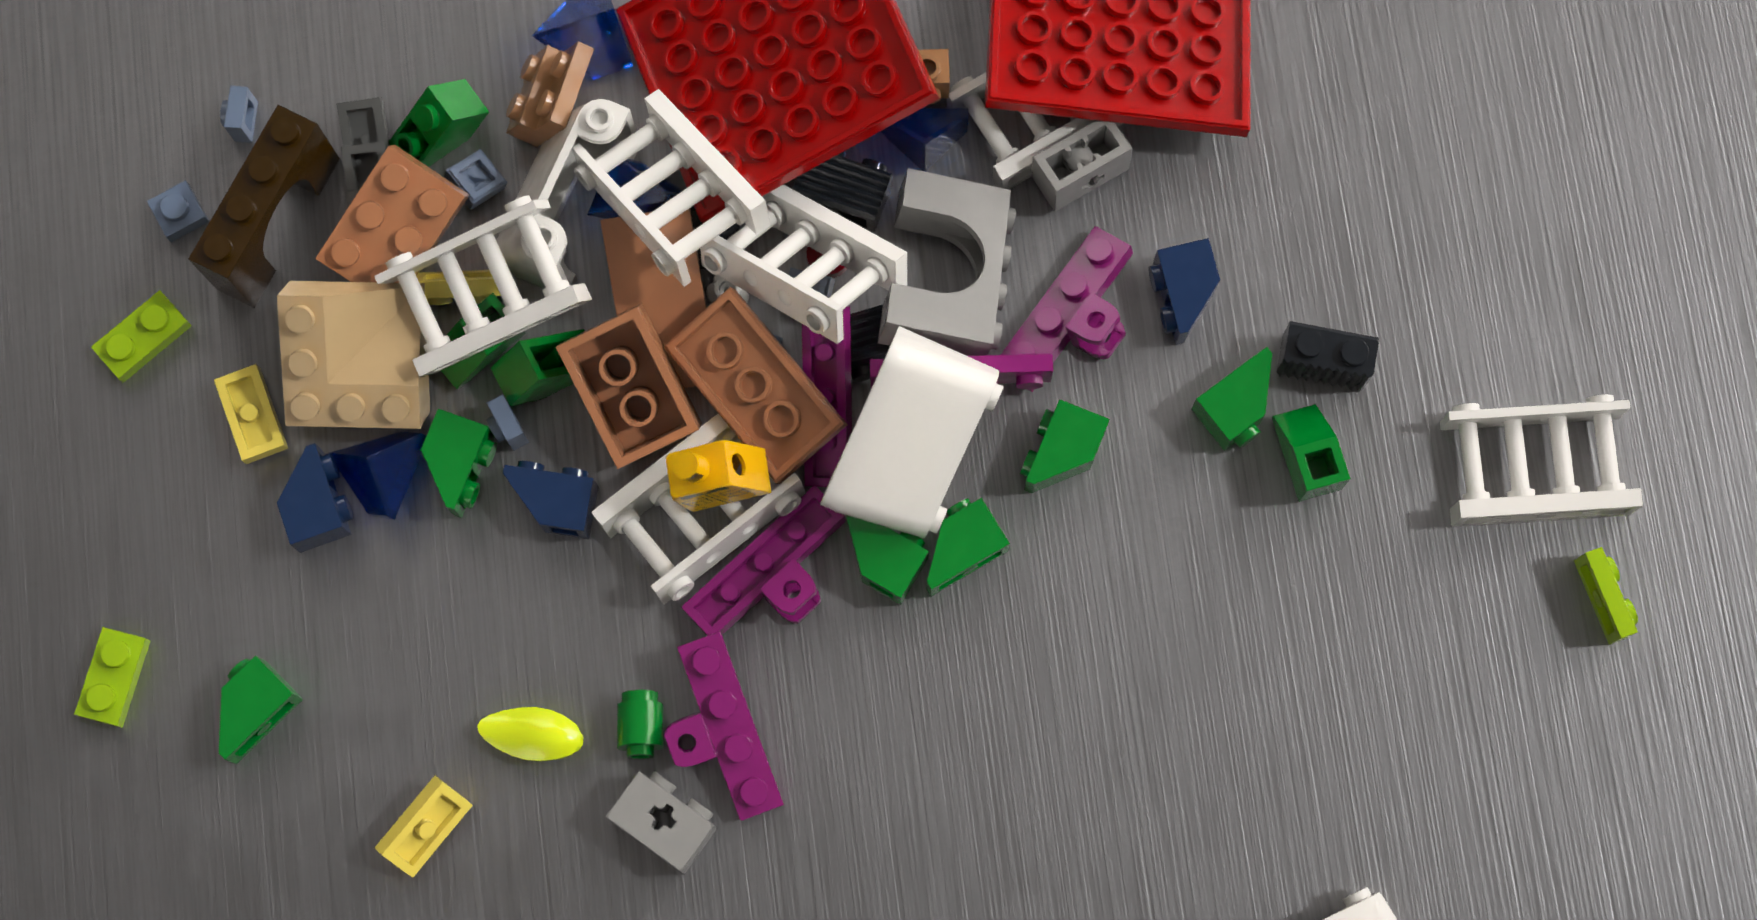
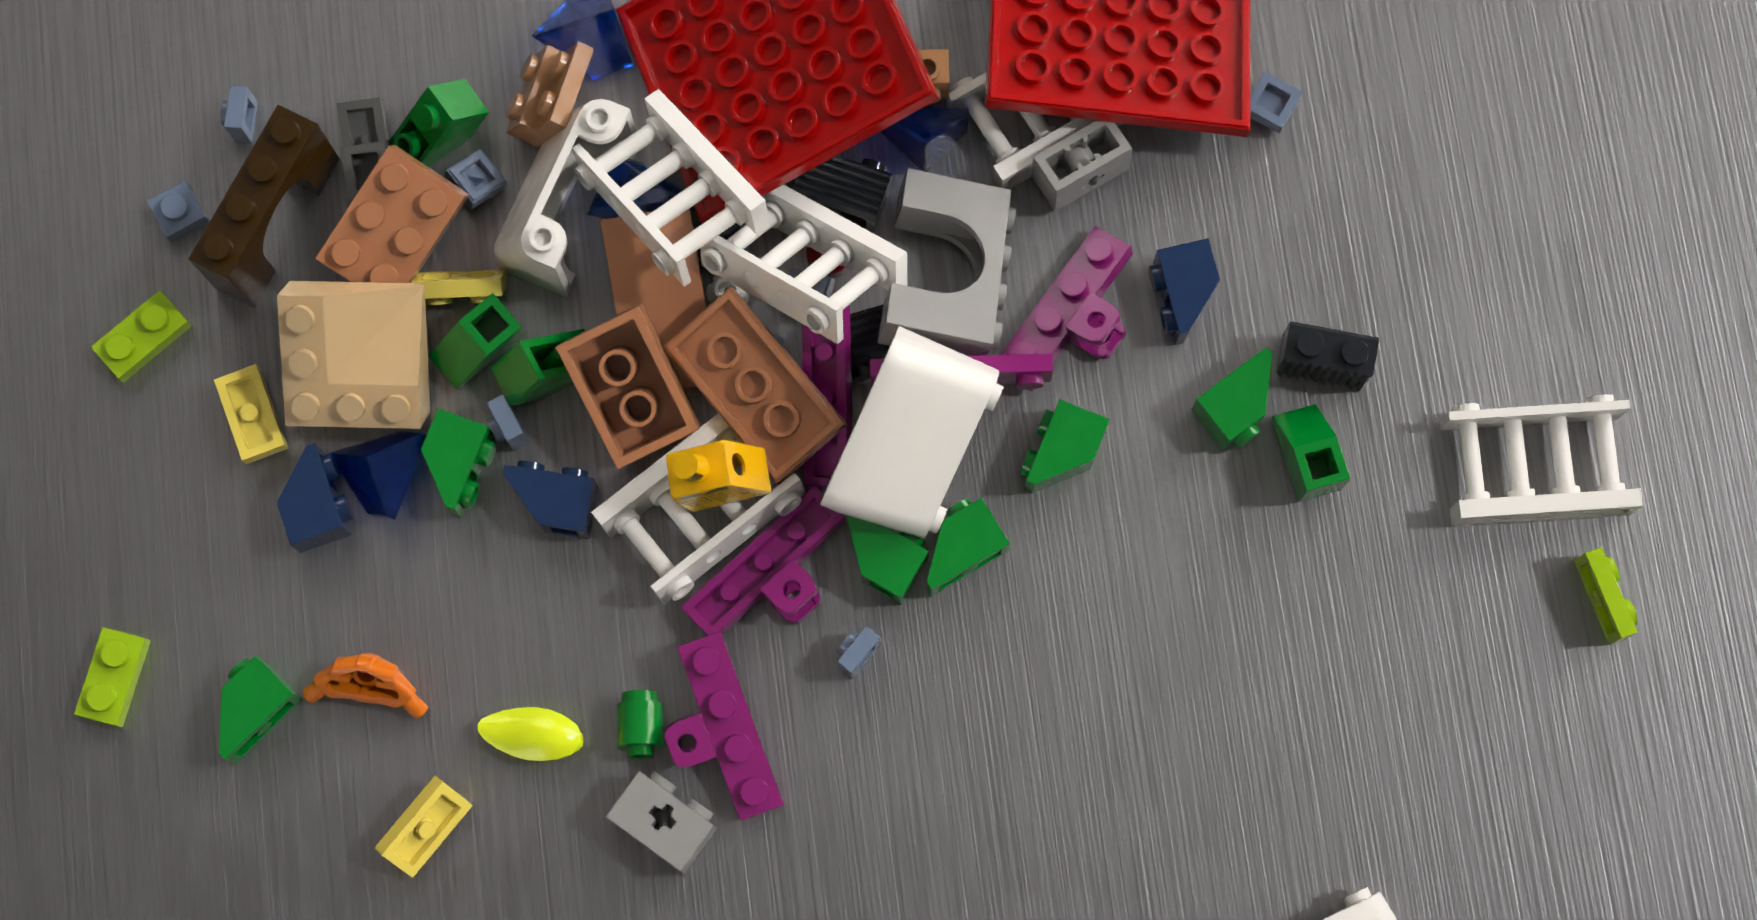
white fence [374,195,592,377] -> none
none -> orange piece [303,653,428,719]
none -> sand blue plate [836,626,881,679]
none -> sand blue plate [1250,71,1303,134]

